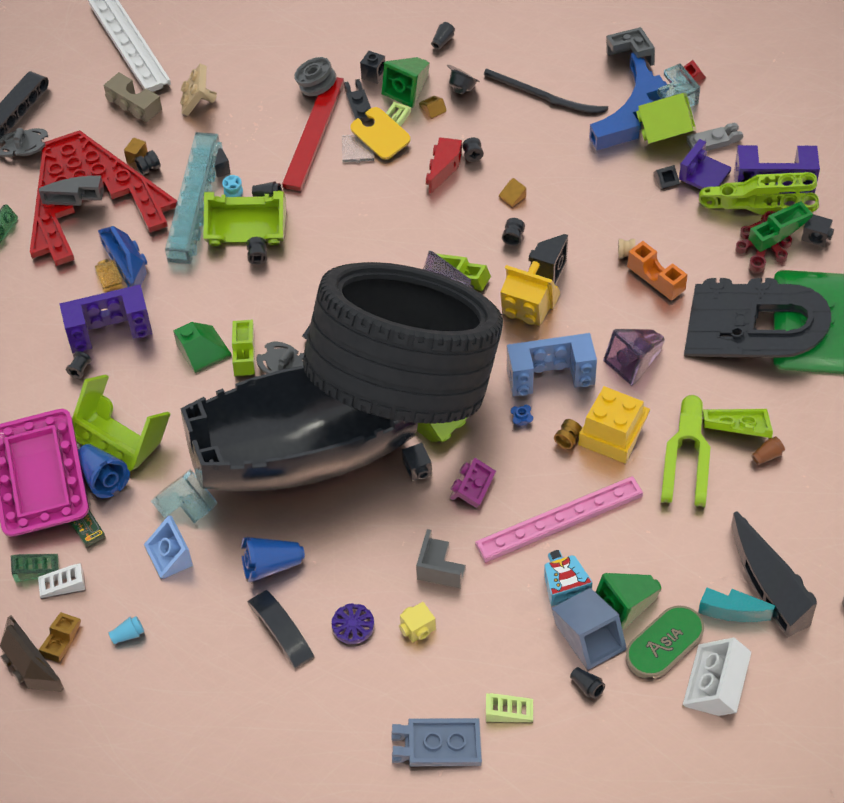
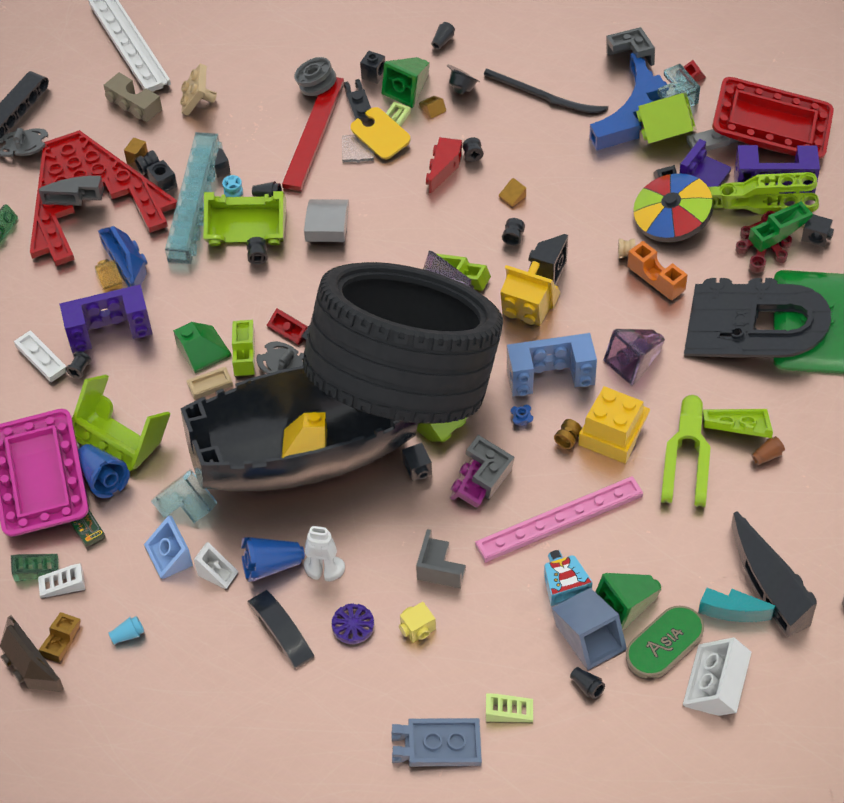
none -> white plate [14,330,67,382]
none -> black brick [147,160,178,192]
none -> tan tile [186,366,233,400]
none -> white slope [194,542,239,589]
none -> red slope [266,308,308,345]
none -> yellow slope [282,412,327,458]
none -> light grey slope [304,199,349,242]
none -> white piece [304,526,345,582]
none -> dark grey panel [466,435,515,500]
none -> dish [633,173,714,242]
none -> red wedge [712,77,834,159]

